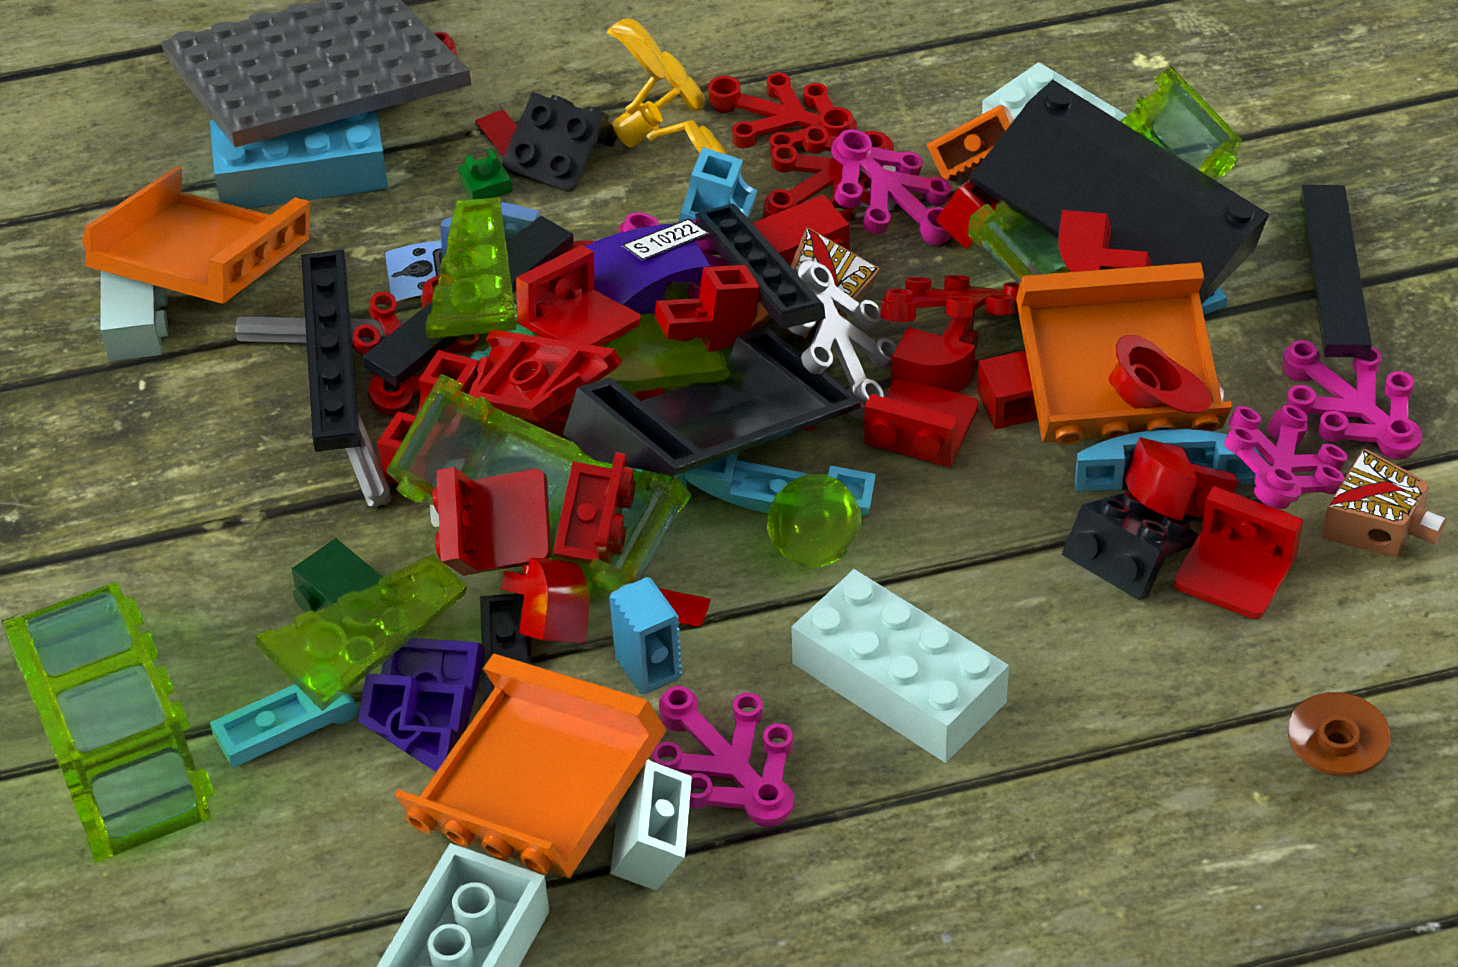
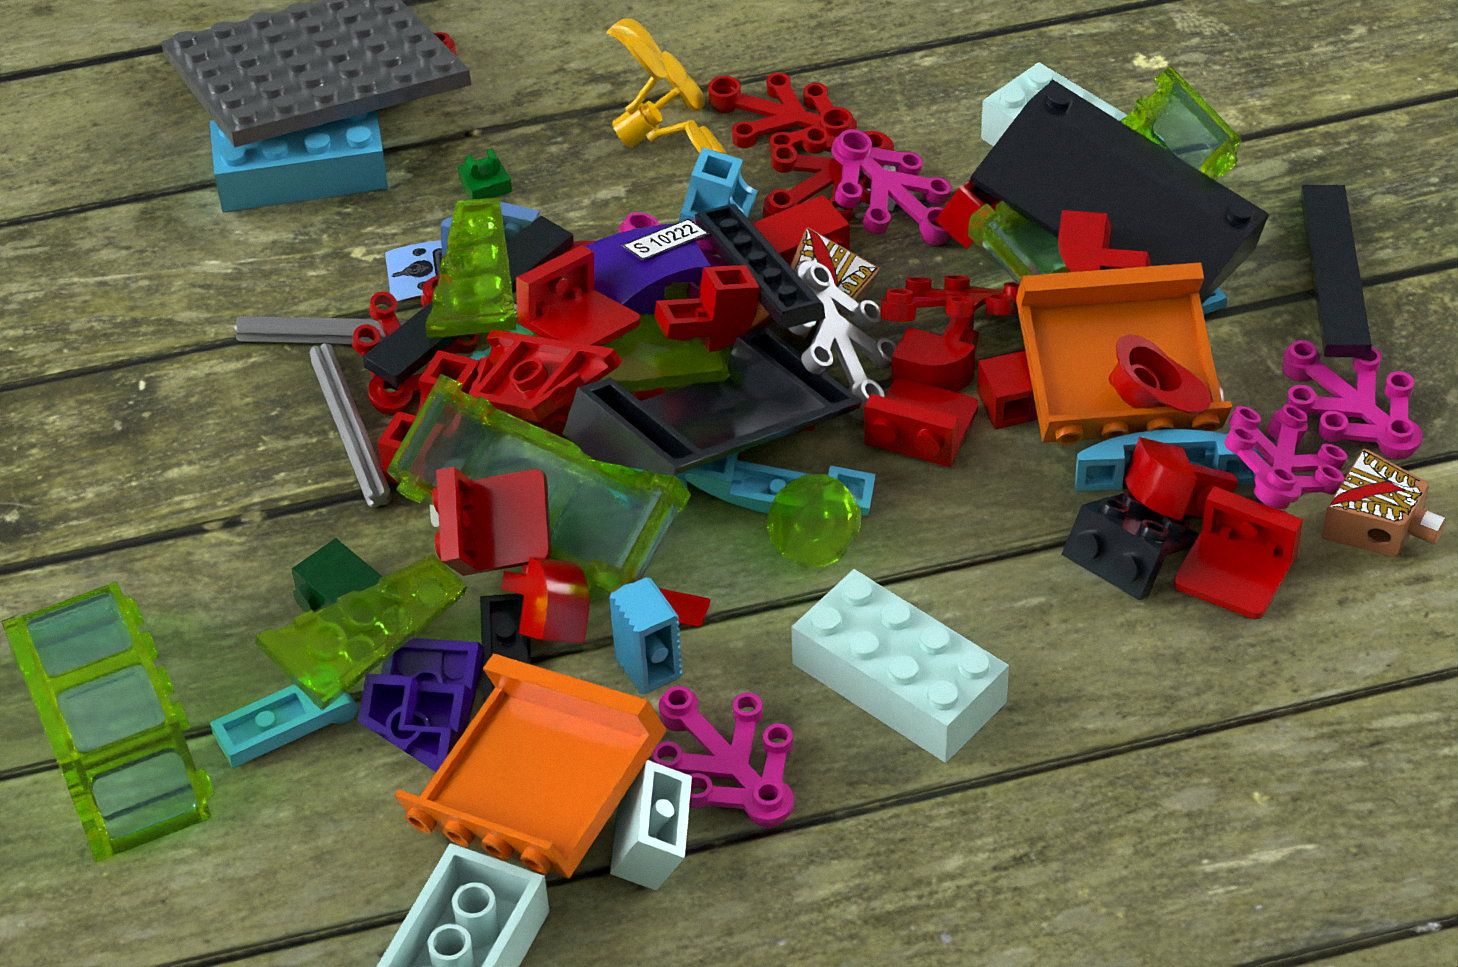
orange panel [82,166,310,304] -> none
light aqua brick [100,271,169,361] -> none
black tile [301,250,361,452] -> none
red sticker [475,110,517,157] -> none
black bracket [502,92,618,192] -> none
red bracket [553,452,636,568] -> none
orange brick [926,104,1014,182] -> none
dark orange dish [1288,692,1391,776] -> none

